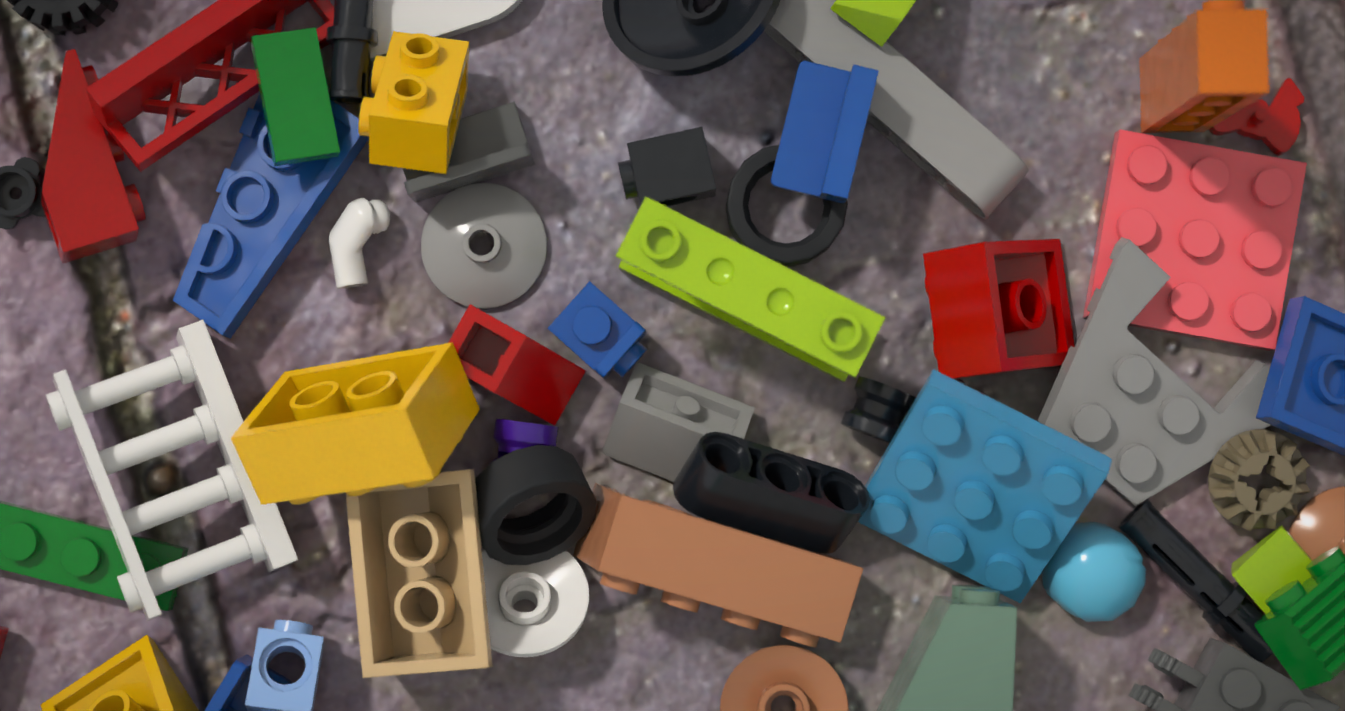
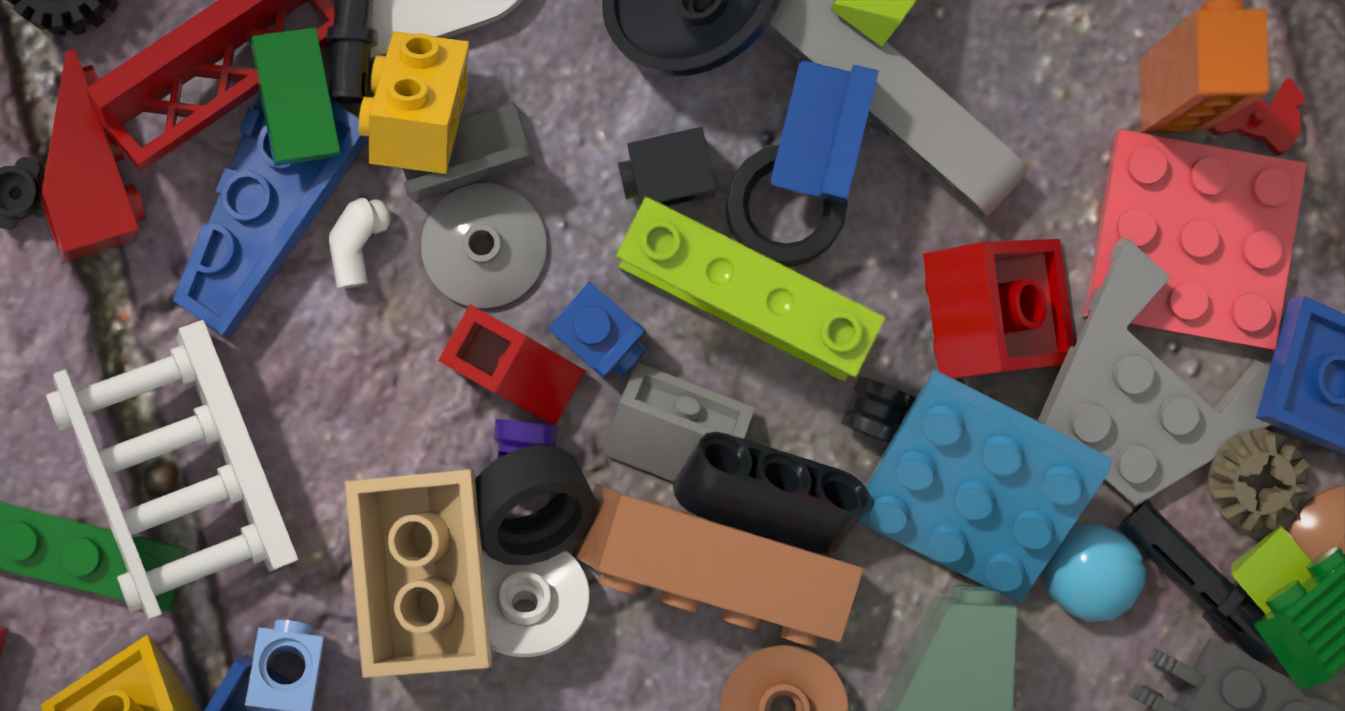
yellow brick [231,342,480,505] -> none

